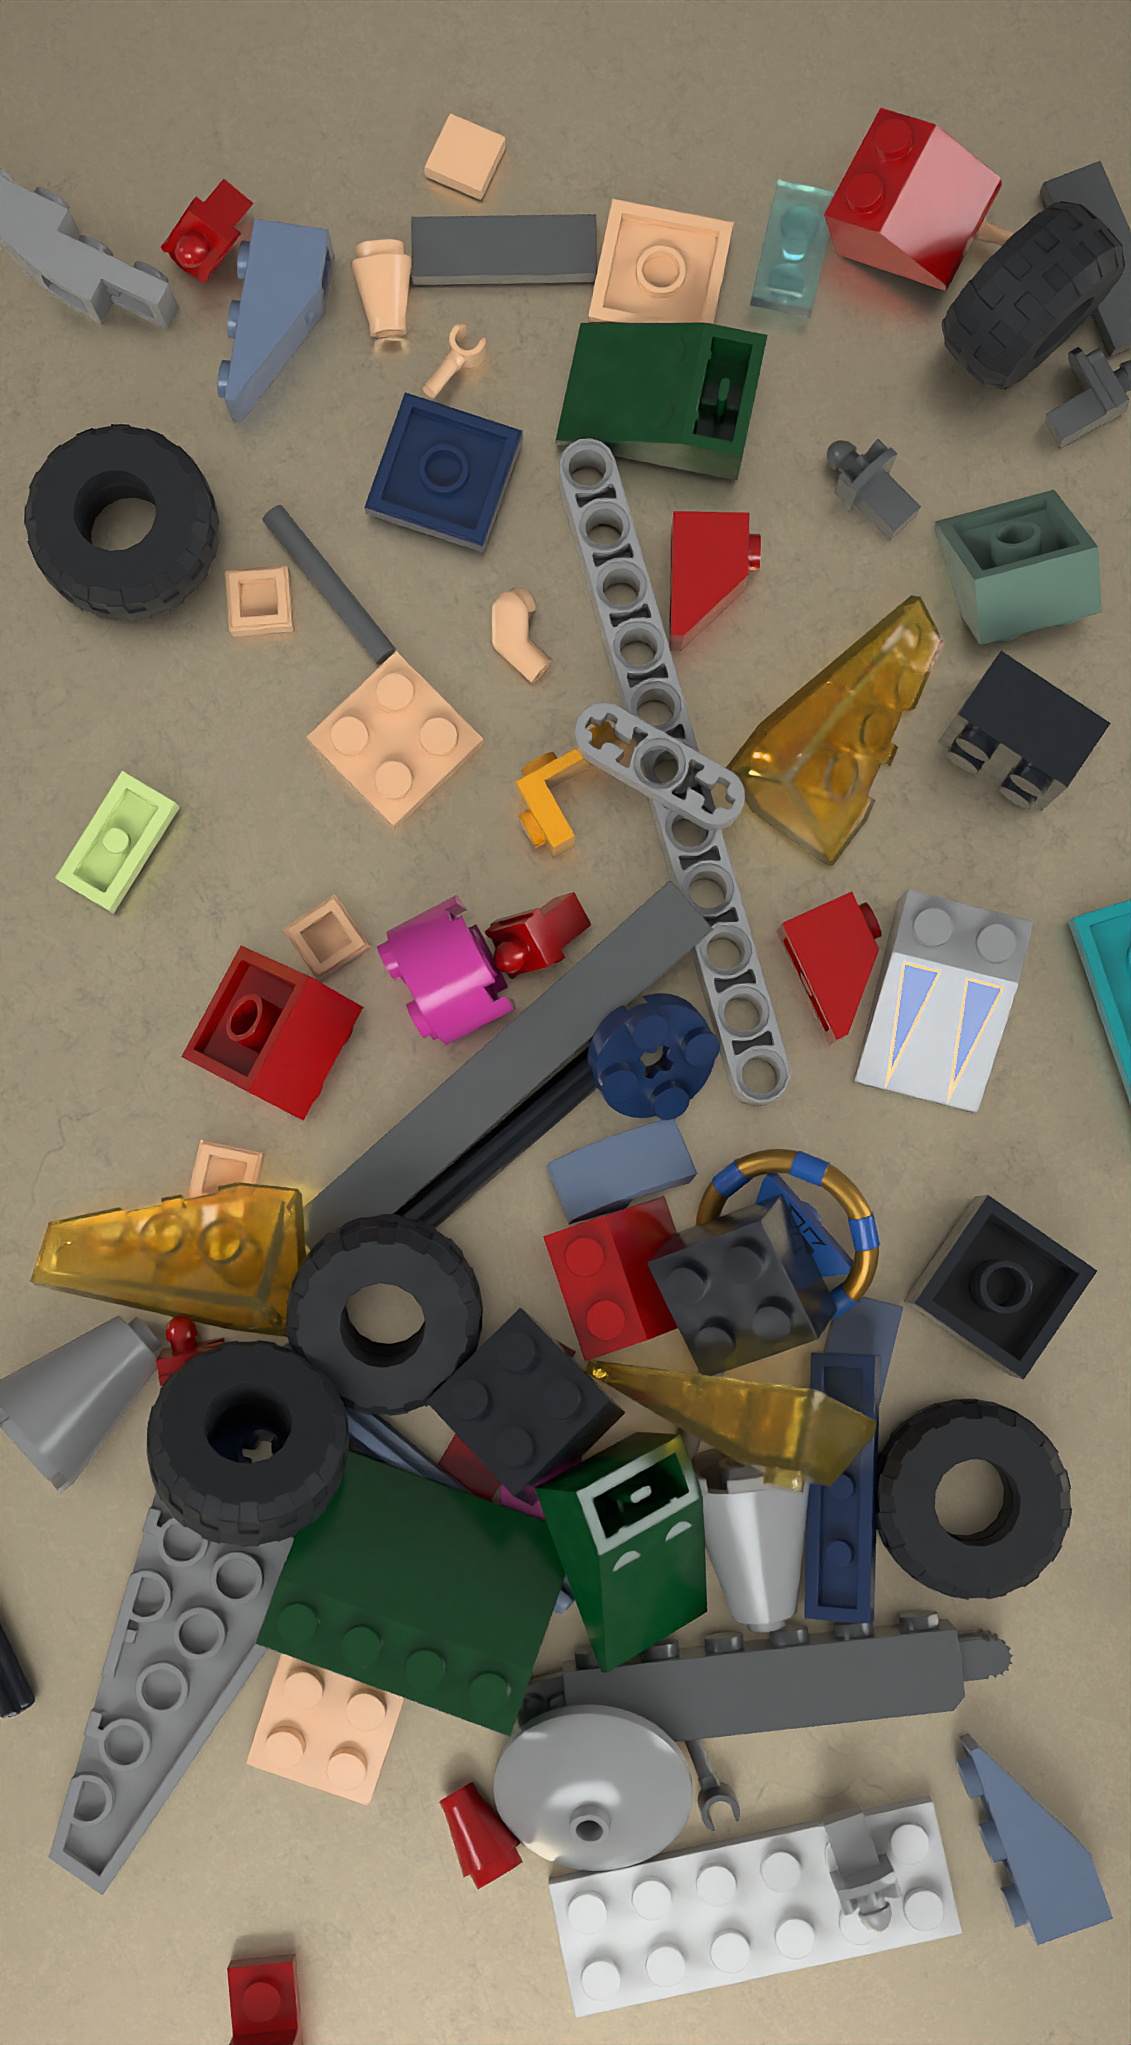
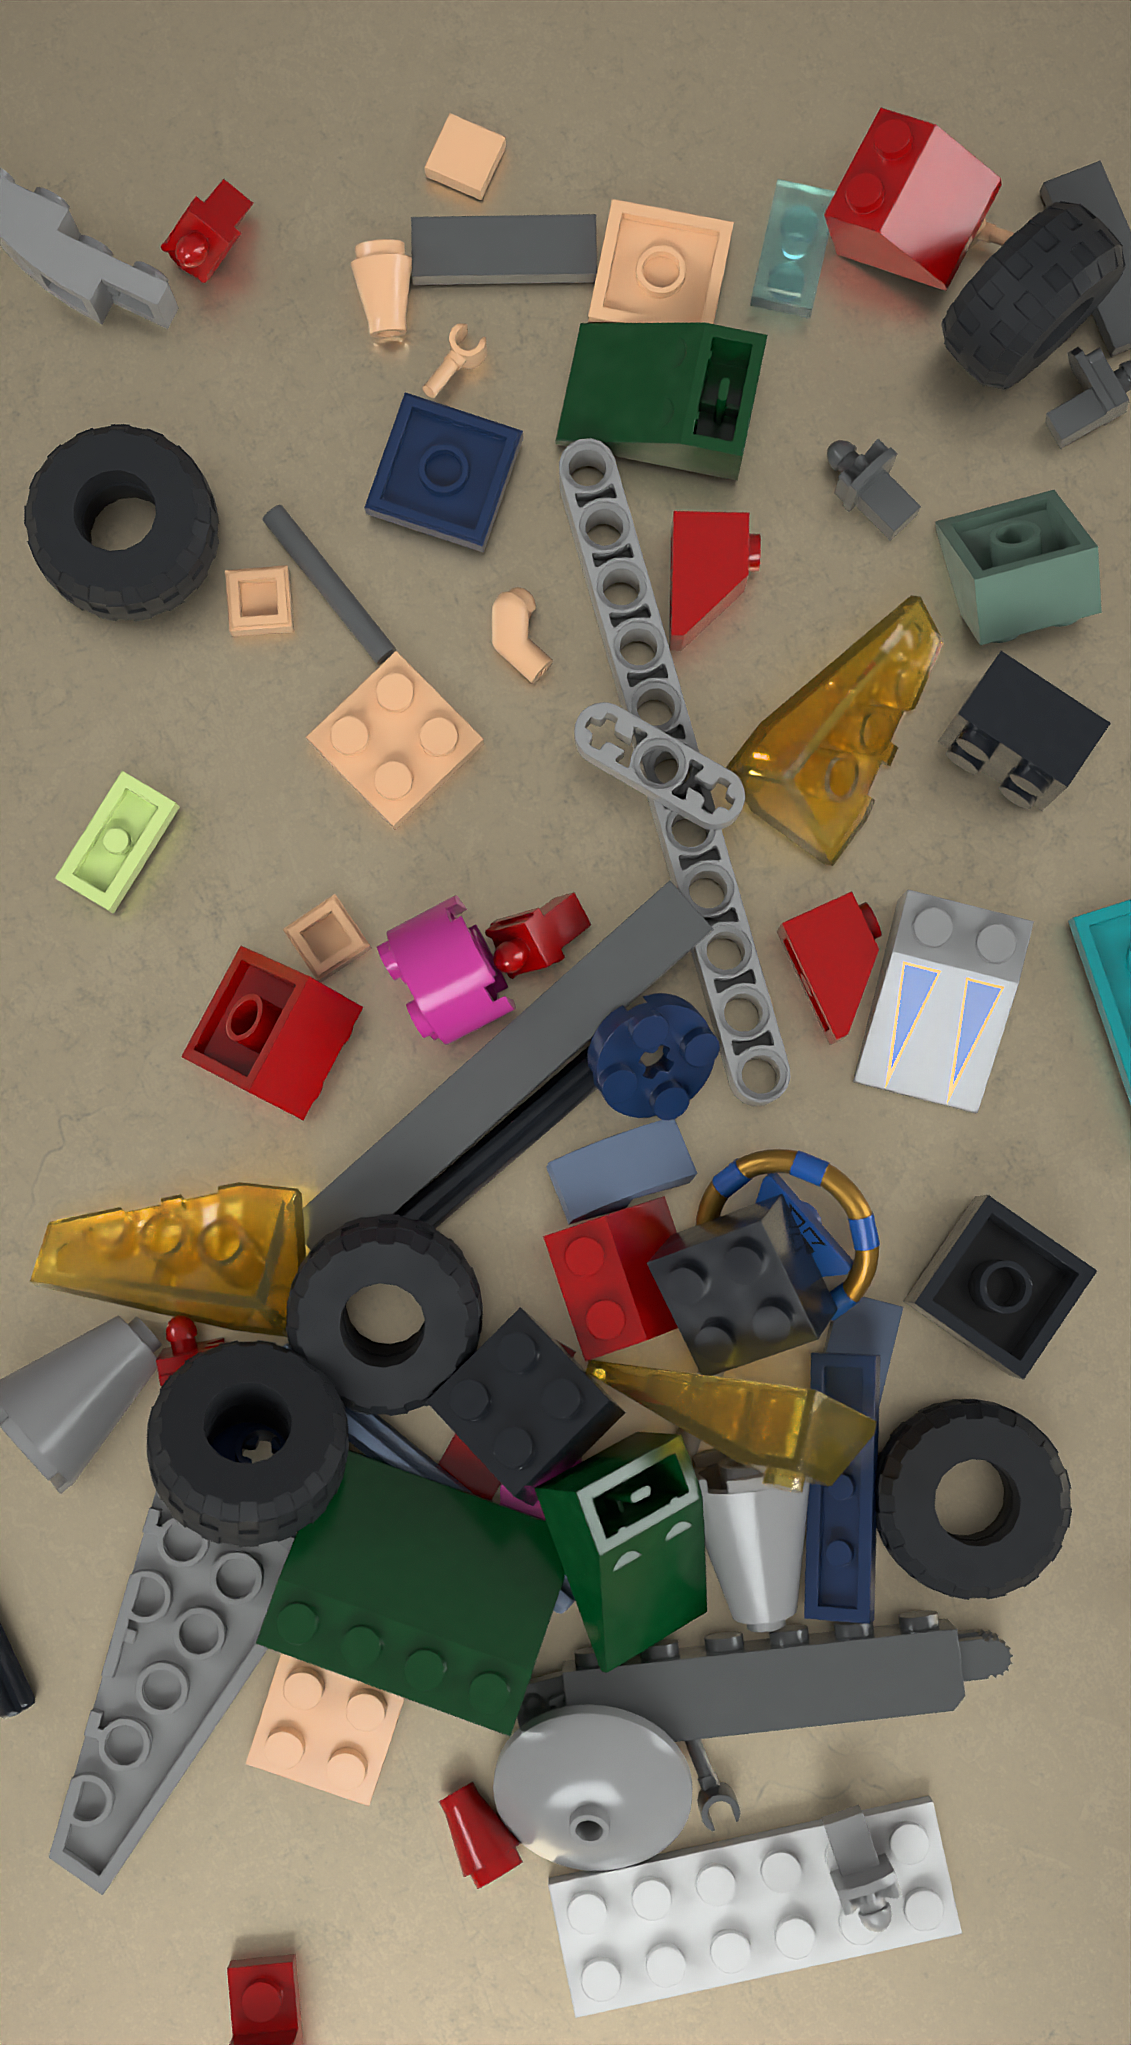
light nougat tile [186,1140,265,1216] -> none
sand blue slope [217,219,334,422] -> none
light orange bracket [515,721,633,858] -> none
sand blue slope [956,1734,1113,1945] -> none

